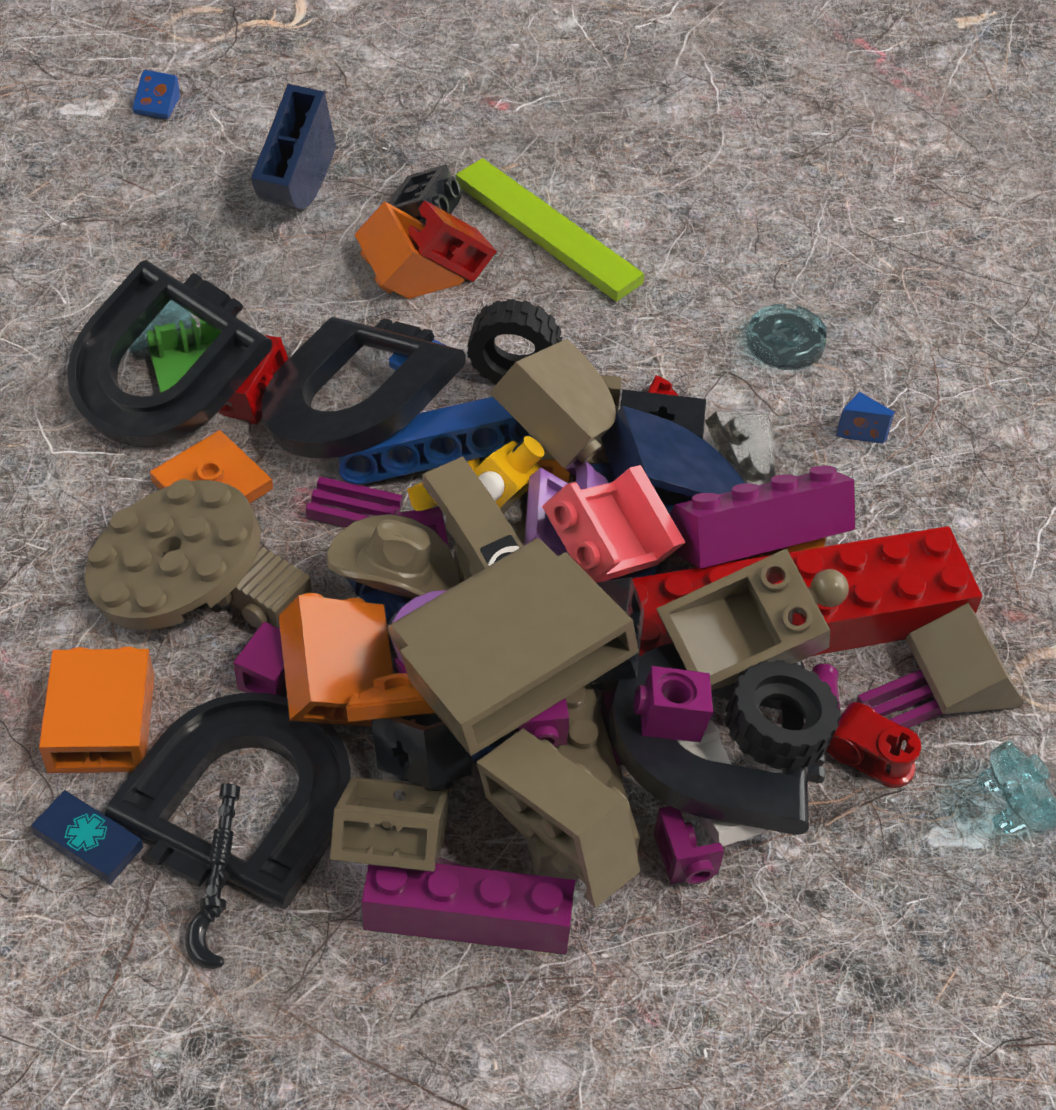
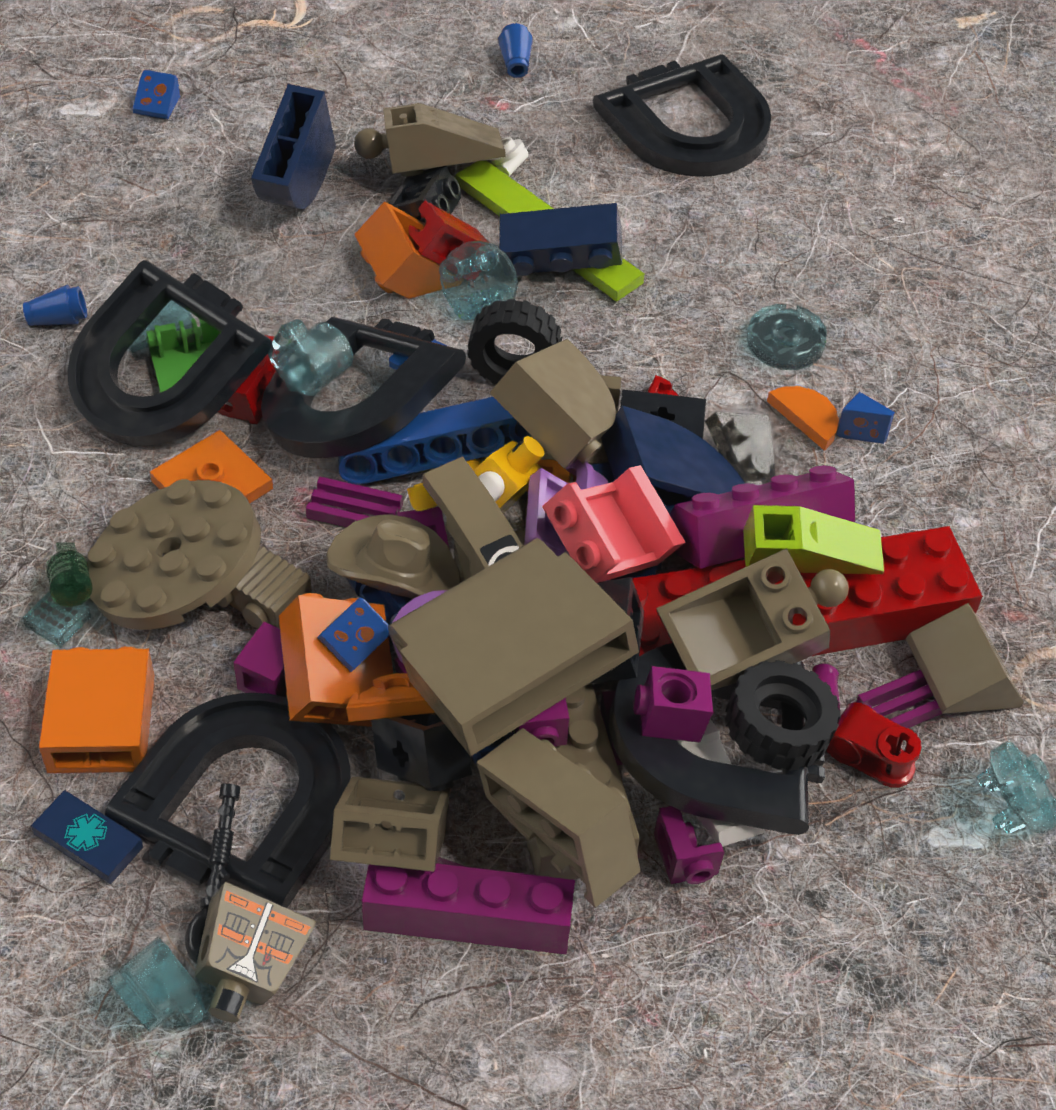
none -> blue cone [23,284,88,326]
none -> clear light blue tile [23,587,91,648]
none -> clear green hinge [46,542,93,607]
none -> clear light blue piece [107,936,209,1033]
none -> dark tan torso [195,882,316,1023]
none -> clear light blue piece [268,319,354,396]
none -> blue slope [317,597,390,672]
none -> dark tan slope [354,103,506,176]
none -> clear light blue plate [439,241,518,320]
none -> white plate [490,137,528,176]
none -> blue cone [498,23,533,78]
none -> dark blue brick [499,203,622,276]
none -> black piece [593,54,771,177]
none -> lime slope [743,505,884,574]
none -> orange tile [767,386,839,451]

